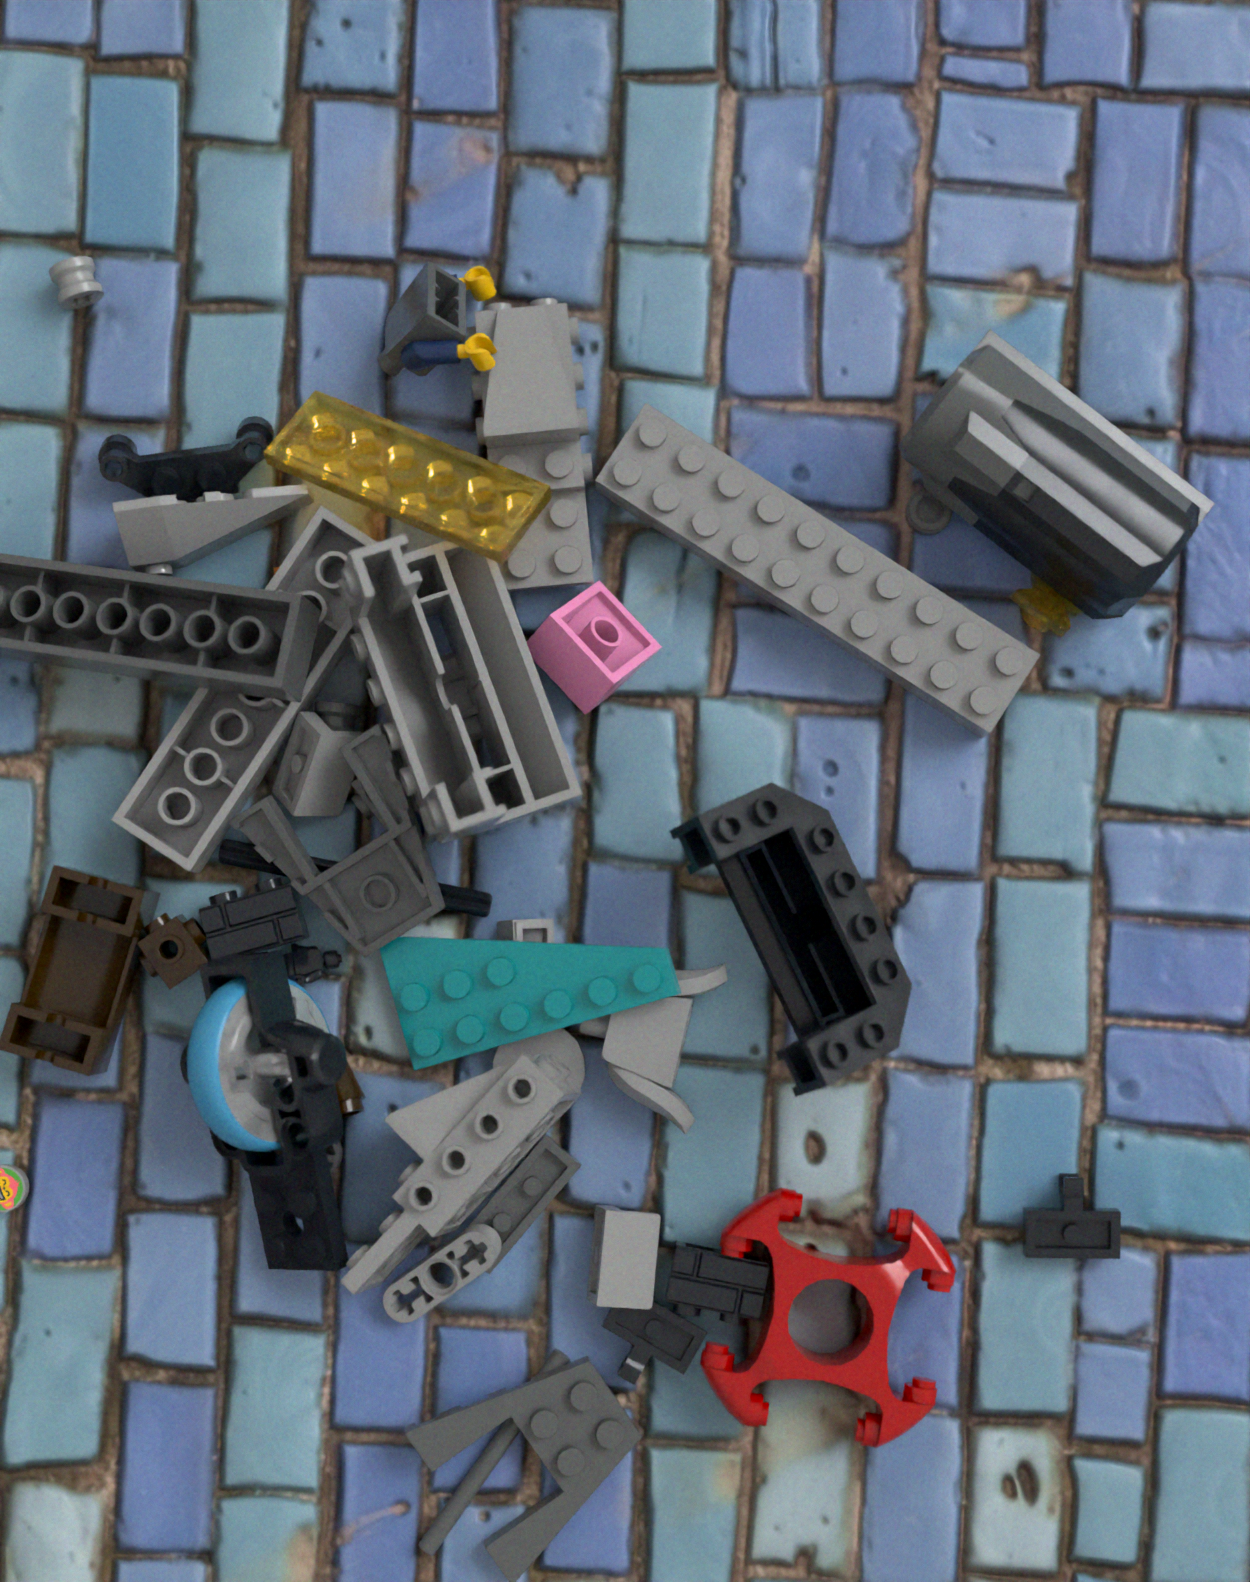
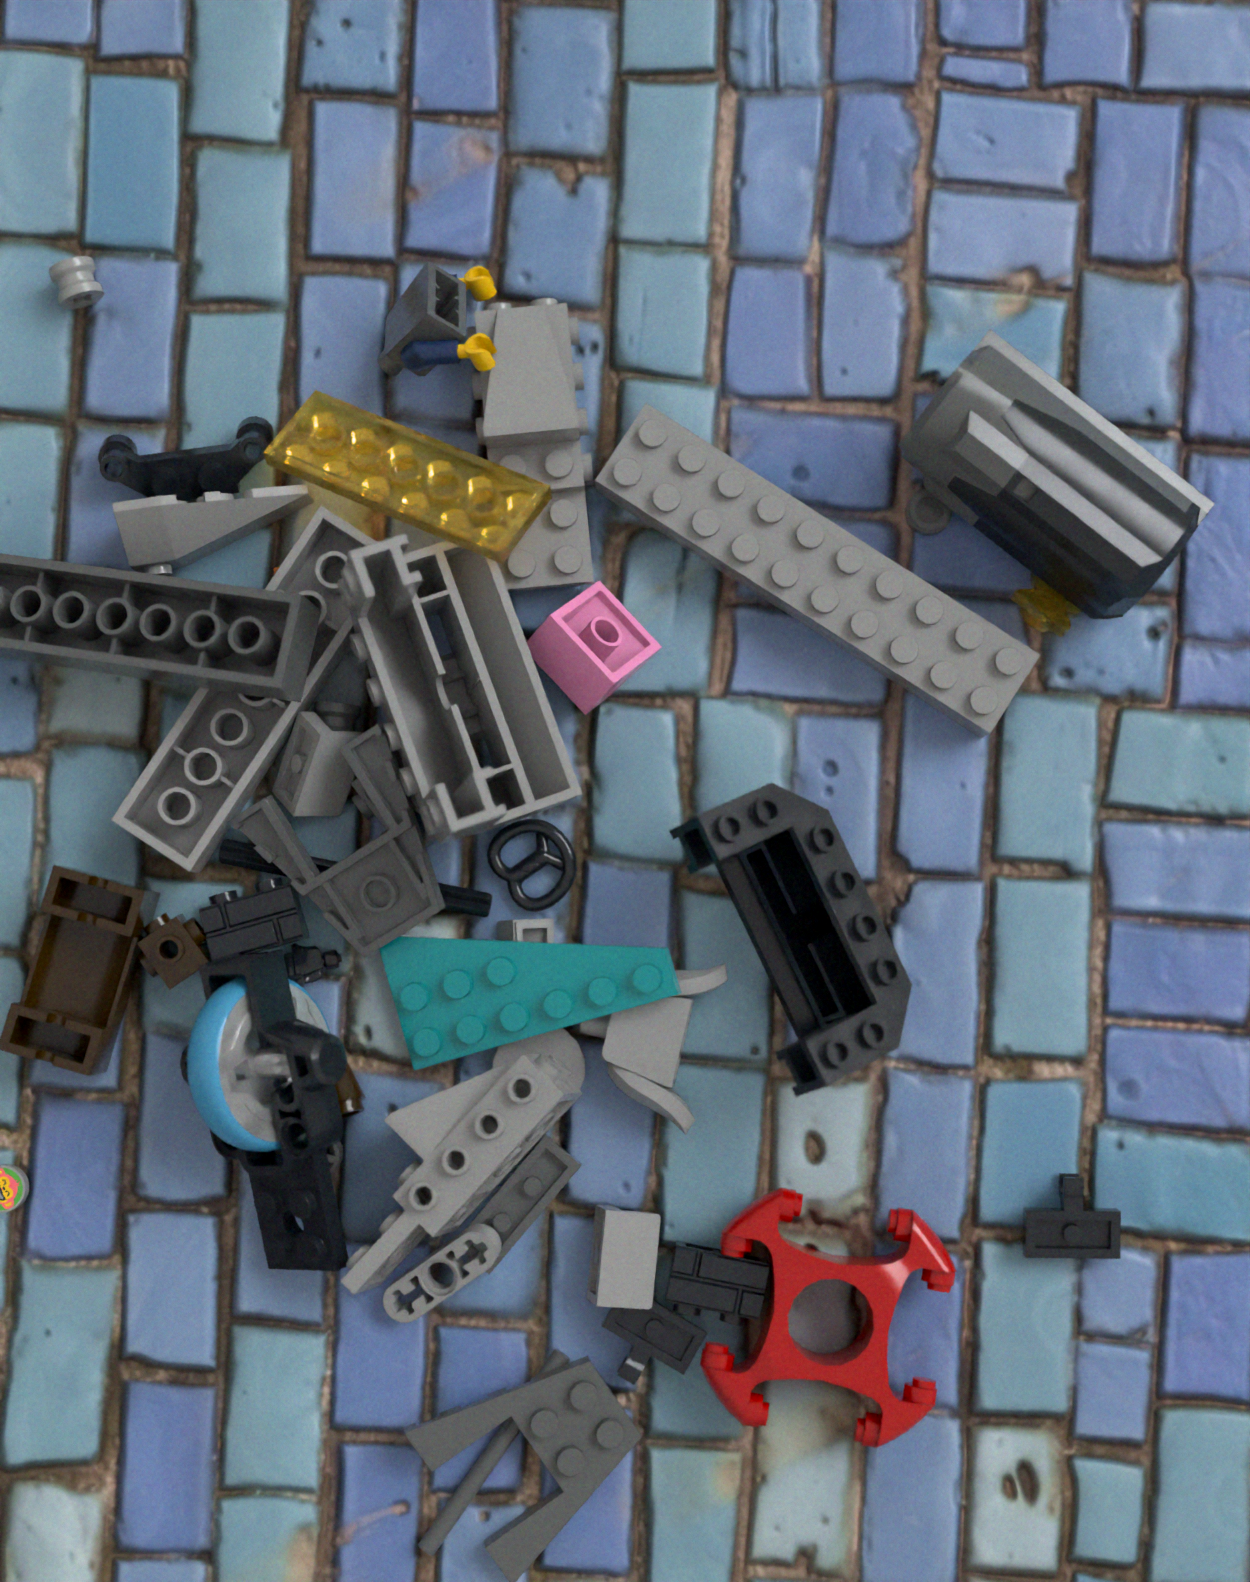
none -> black piece [487,819,578,912]

